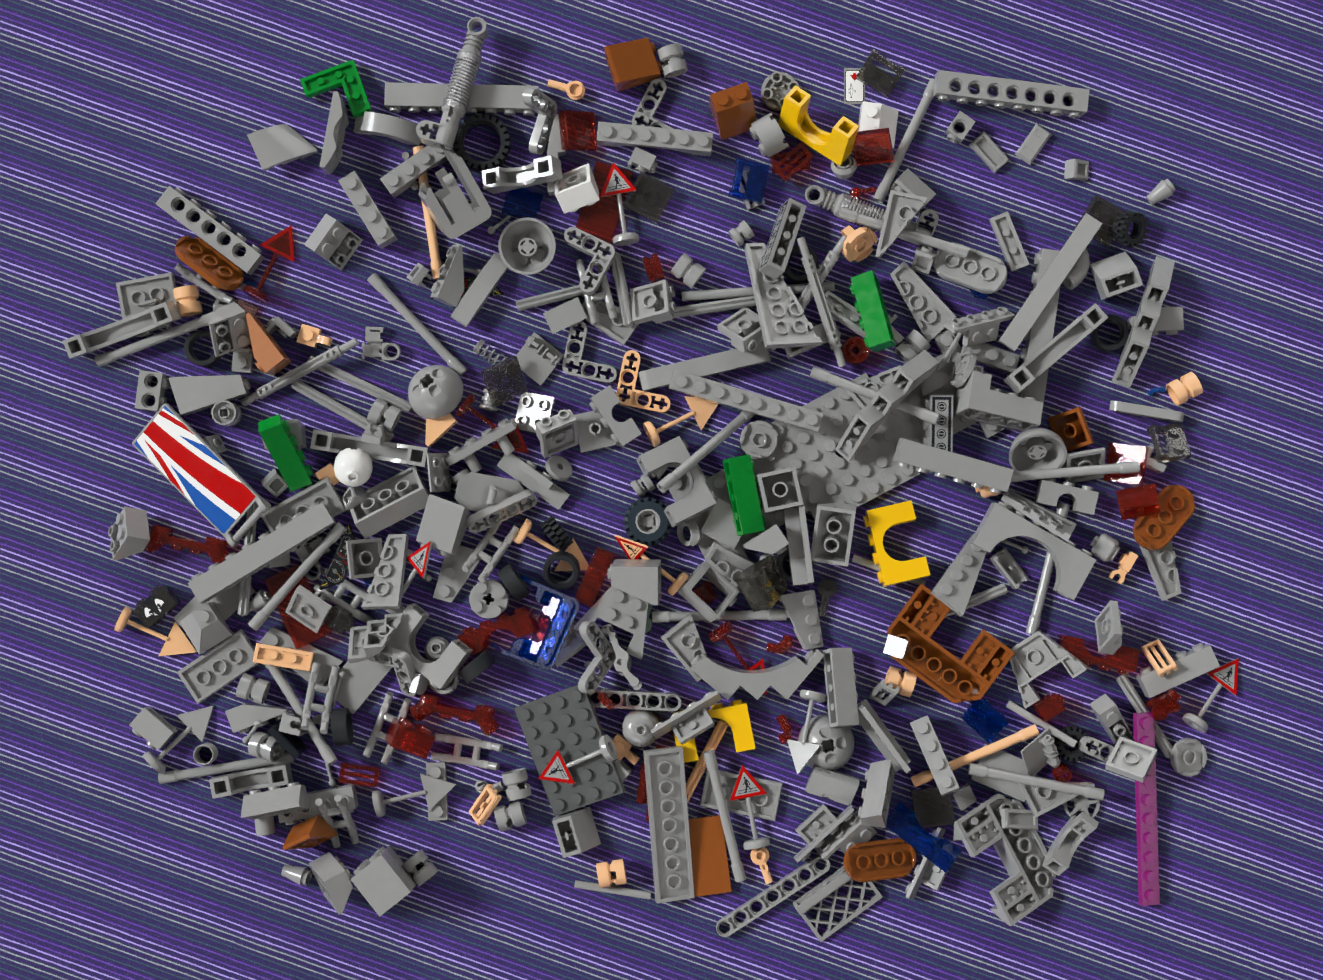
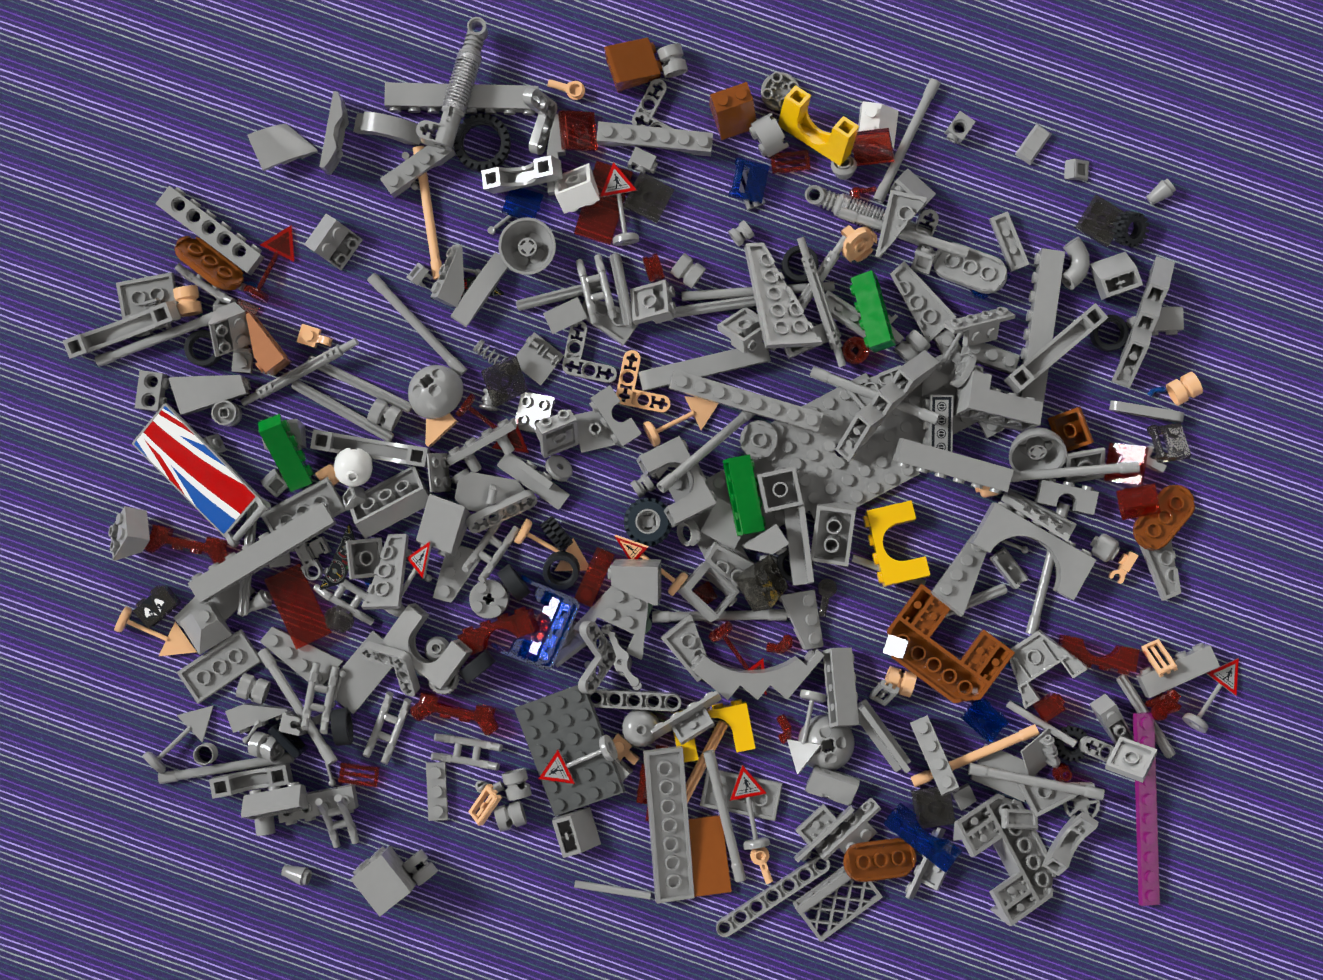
light grey brick [129,706,178,750] -> none
light grey piece [248,522,347,631] -> none
light nougat tile [253,643,314,672] -> none
light grey bracket [265,316,299,339] -> none
dark orange slope [283,814,338,850] -> none
light grey tile [285,585,332,633] -> none
green plate [300,59,372,118] -> none
light grey slope [309,852,353,915] -> none
light grey brick [338,171,398,249] -> none
light grey slope [348,613,403,663] -> none
light grey tile [361,422,386,445] -> none
light grey piece [362,326,401,360] -> none
light grey piece [372,773,456,817] -> none
clear red brick [385,716,435,759] -> none
light grey tile [409,673,428,695] -> none
light grey piece [418,149,492,239] -> none
light grey beam [564,227,615,295] -> none
light nougat wheel [596,859,627,888] -> none
clear red tile [597,690,616,710] -> none
light grey brick [759,198,806,279] -> none
clear red tile [772,142,814,182] -> none
white sticker [844,68,865,104] -> none
clear smoke plate [855,48,906,98] -> none
light grey slope [858,759,895,828] -> none
light grey brick [933,70,1090,118] -> none
light grey tile [969,132,1009,173] -> none
light grey tile [998,213,1102,351] -> none
light grey plate [1095,600,1123,655] -> none
light grey tile [1170,737,1207,777] -> none

